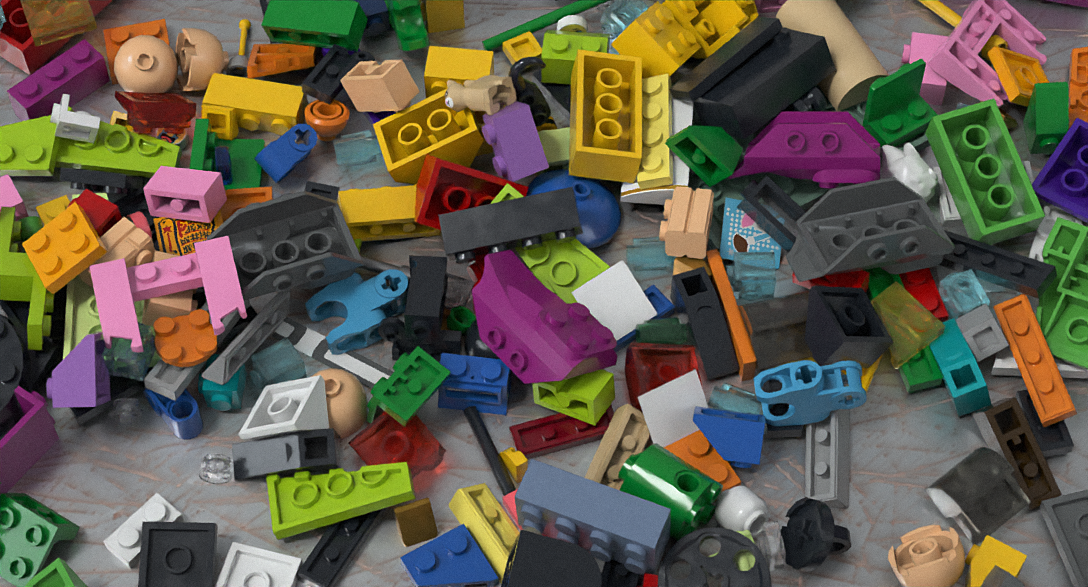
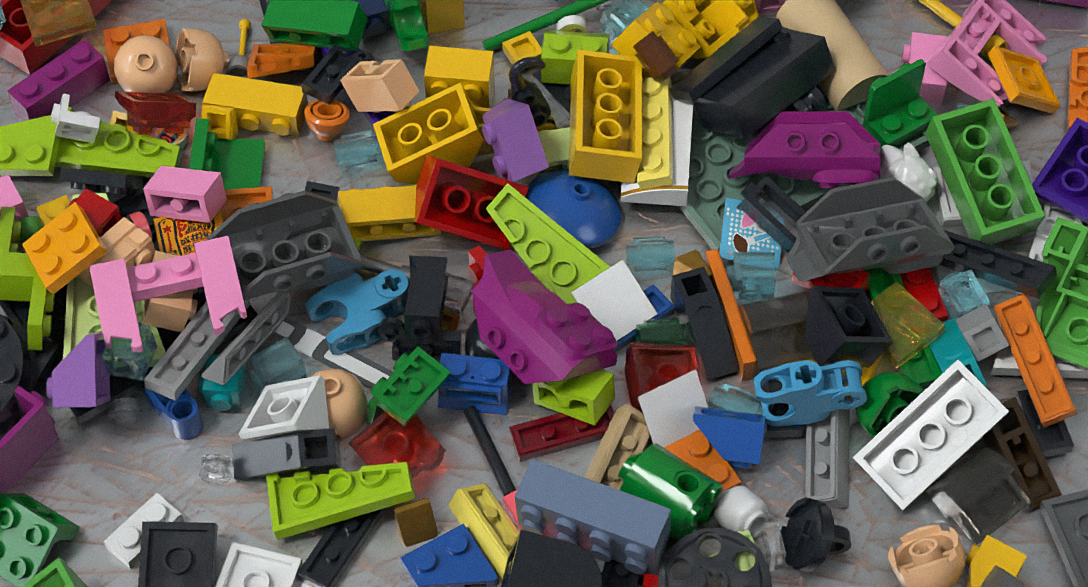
orange piece [153,309,218,367] -> none
clear blue tile [215,146,233,185] -> none
blue piece [254,123,317,183] -> none
black brick [438,187,583,264] -> none
tan animal [445,75,517,115] -> none
green hinge [446,306,476,336] -> none
yellow tile [499,447,528,483] -> none
light nougat brick [659,186,714,259] -> none
green slope [665,125,743,187] -> none
green slope [1023,82,1069,155] -> none
none -> reddish brown brick [633,31,679,81]
none -> white slope [853,360,1009,510]
none -> green cylinder [855,372,925,439]

